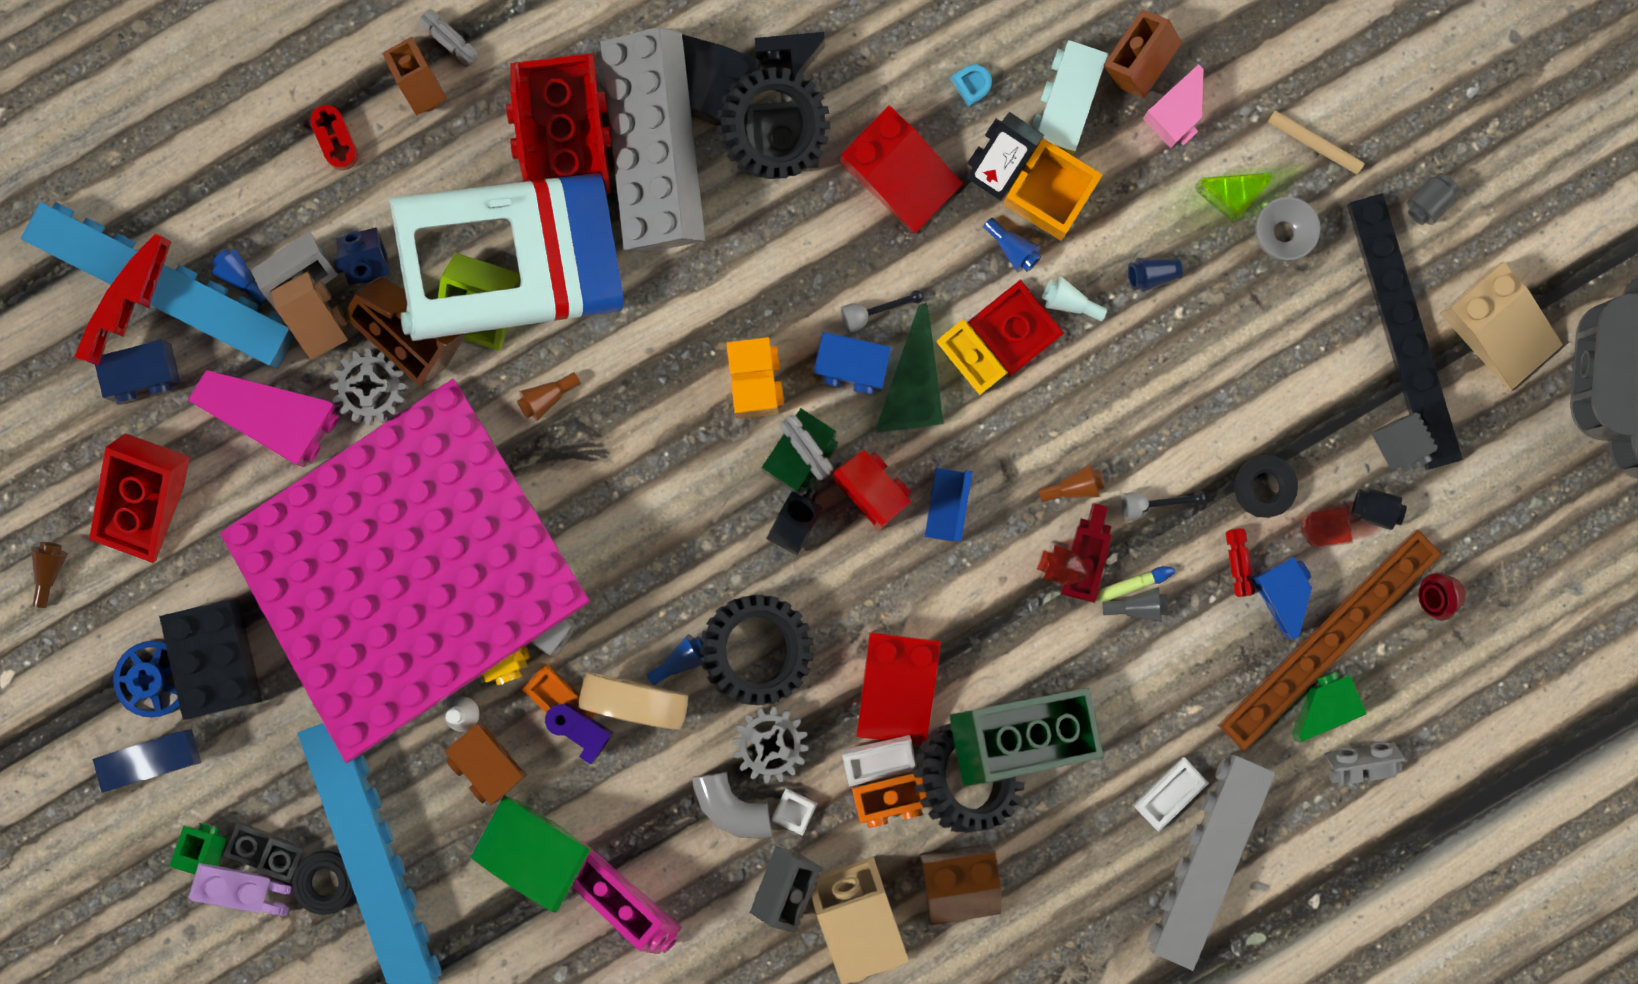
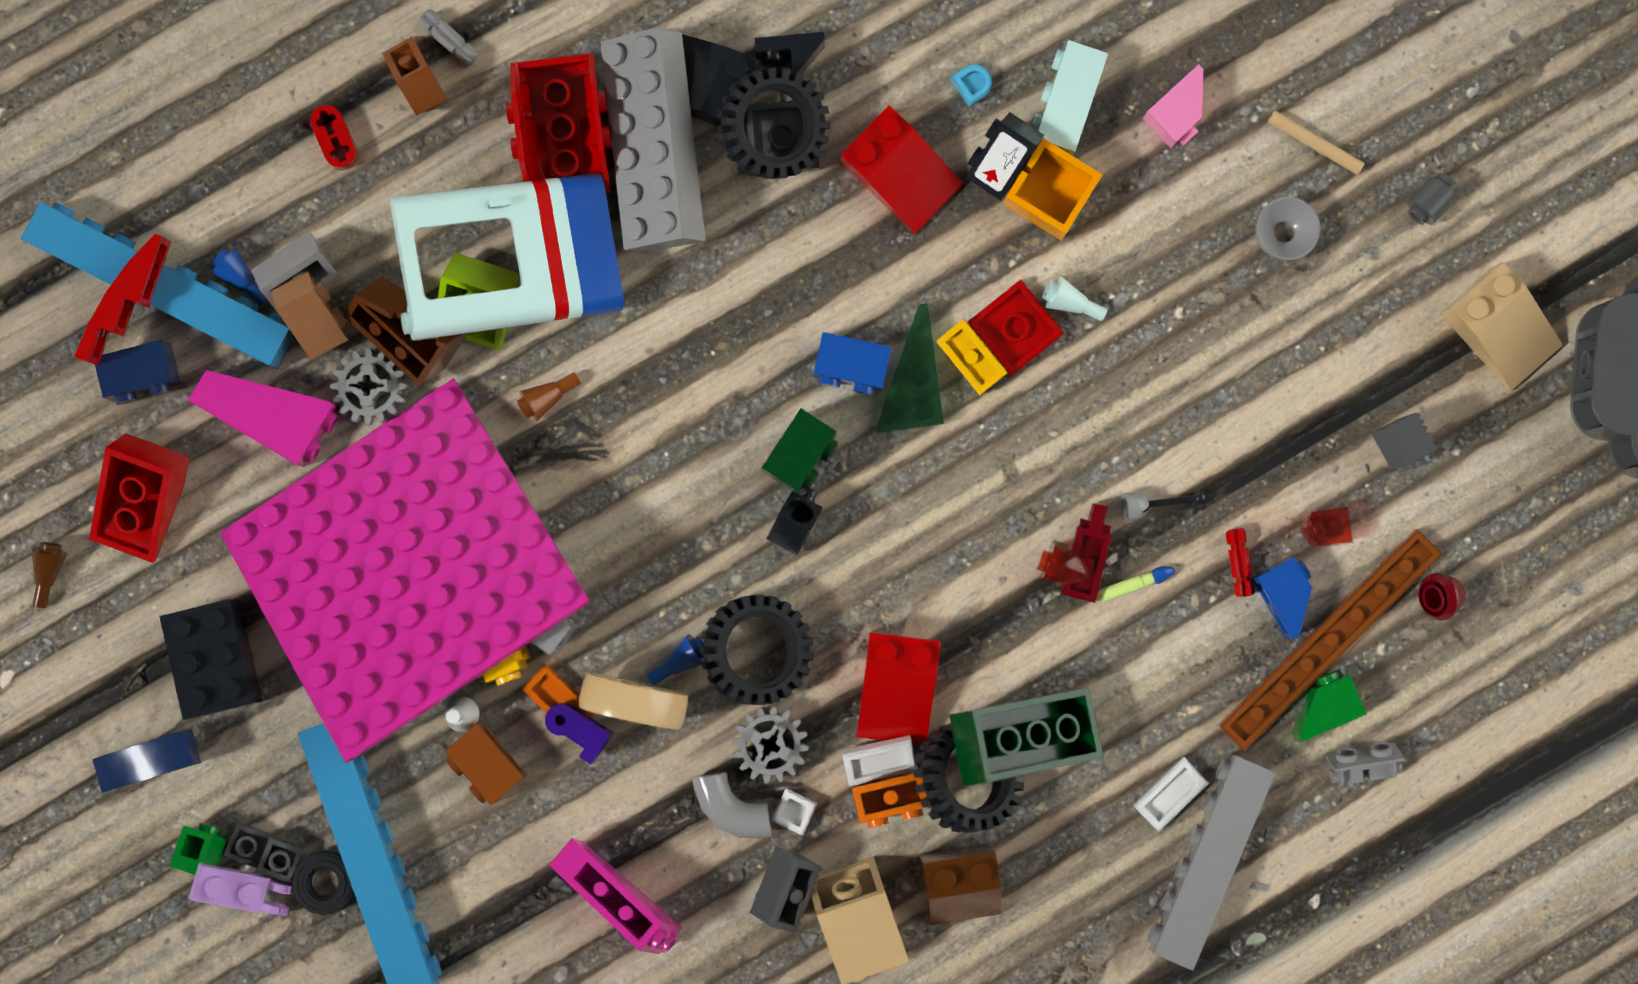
blue wheel [113,641,179,718] -> none
dark blue brick [332,227,390,286] -> none
green slope [470,795,591,913] -> none
light orange piece [726,337,784,419] -> none
light grey axle [780,415,834,480] -> none
red slope [832,449,911,531] -> none
hinge [840,290,924,333] -> none
blue panel [924,468,973,543] -> none
blue cone [983,217,1041,273] -> none
dark orange cone [1038,464,1105,503] -> none
dark grey cone [1102,587,1168,622] -> none
dark orange brick [1103,9,1182,99] -> none
dark blue cone [1128,258,1183,292] -> none
clear neon green slope [1196,173,1272,223] -> none
black tyre [1234,455,1298,518] -> none
black plate [1347,193,1463,470] -> none
black brick [1351,488,1407,530] -> none

